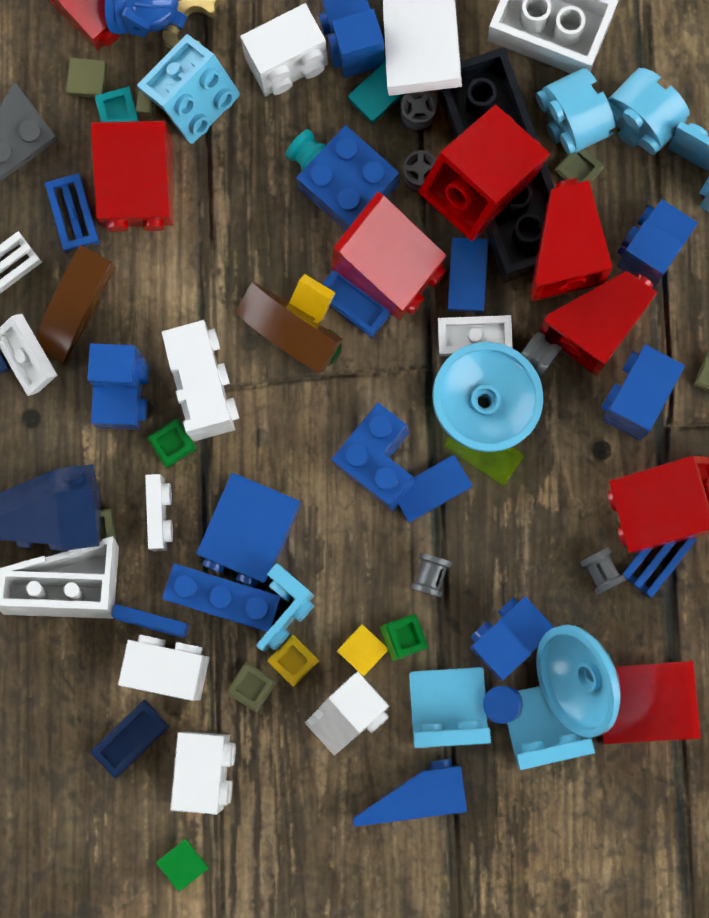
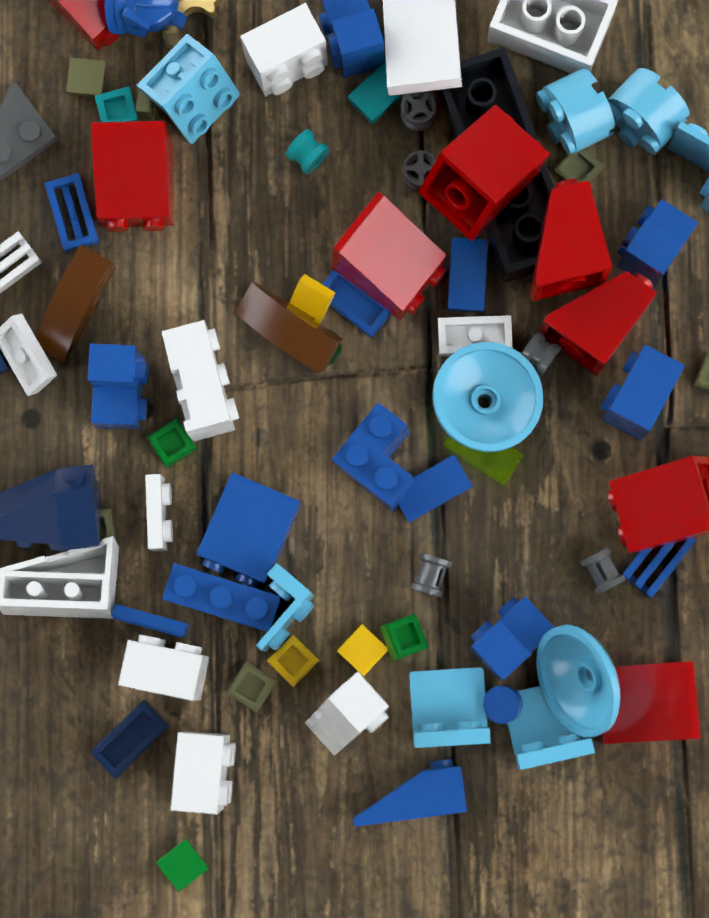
blue brick [296,125,399,231] -> none

